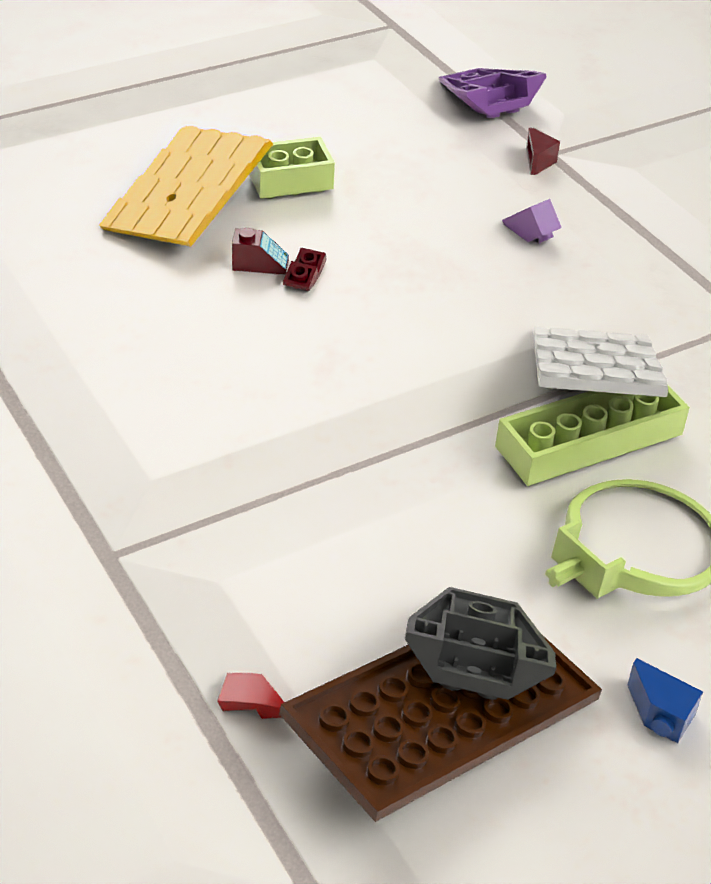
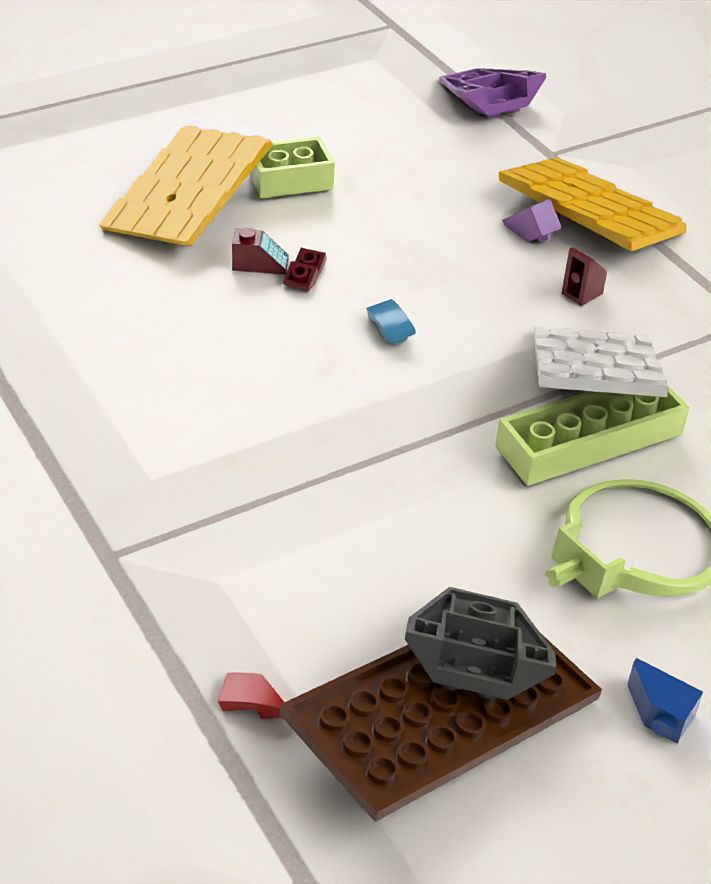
dark red slope [526,128,560,175] -> none
none -> dark azure slope [366,299,416,343]
none -> yellow piece [498,157,686,252]
none -> dark red slope [561,247,607,306]

